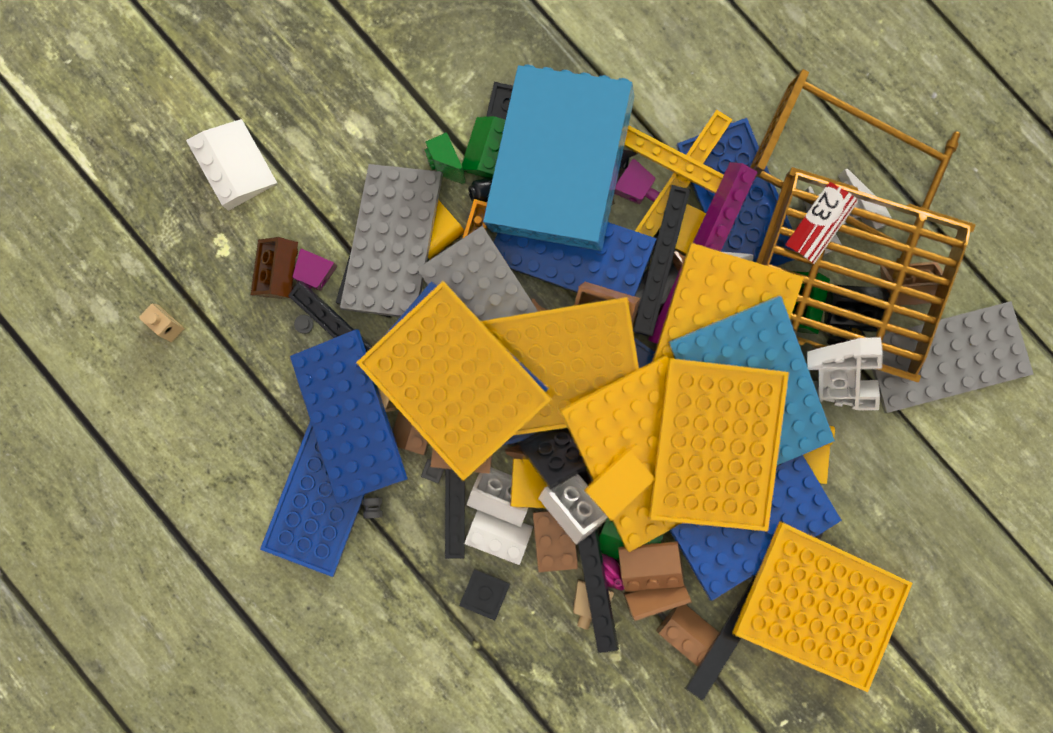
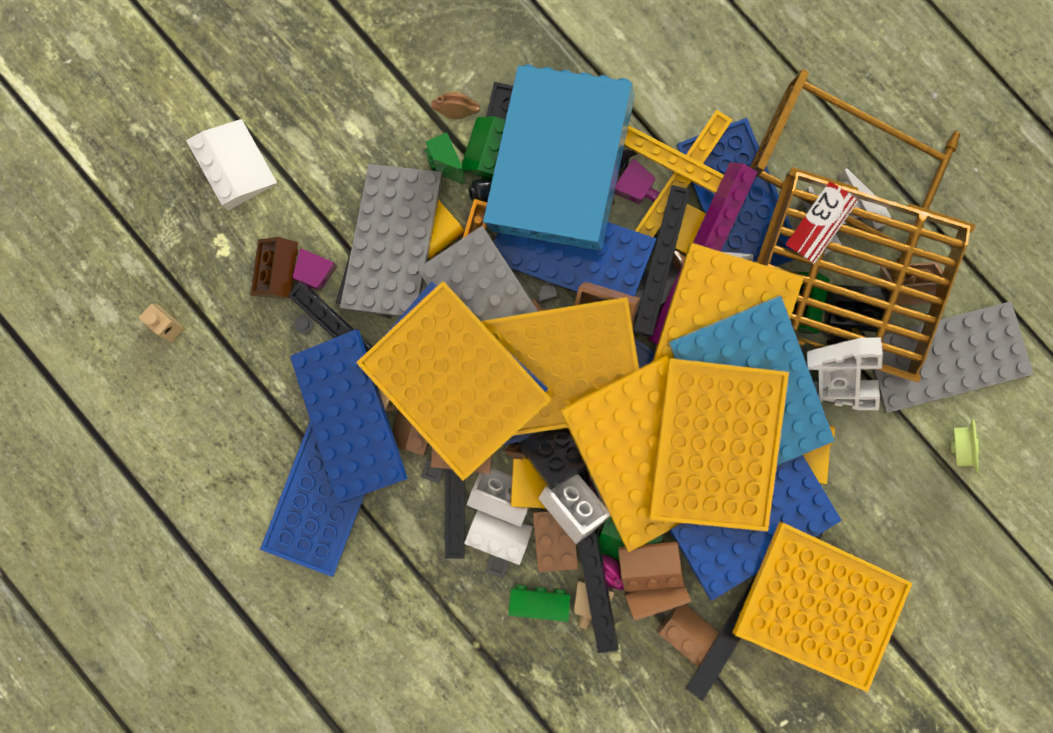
dark grey wheel [363,498,383,518] -> none
black plate [459,568,510,621] -> none
yellow tile [584,449,655,521] -> none
none -> medium nougat hat [431,91,480,119]
none -> dark grey tile [485,555,510,579]
none -> green slope [508,584,570,622]
none -> light grey tile [539,282,558,302]
none -> yellowish green piece [951,419,979,474]

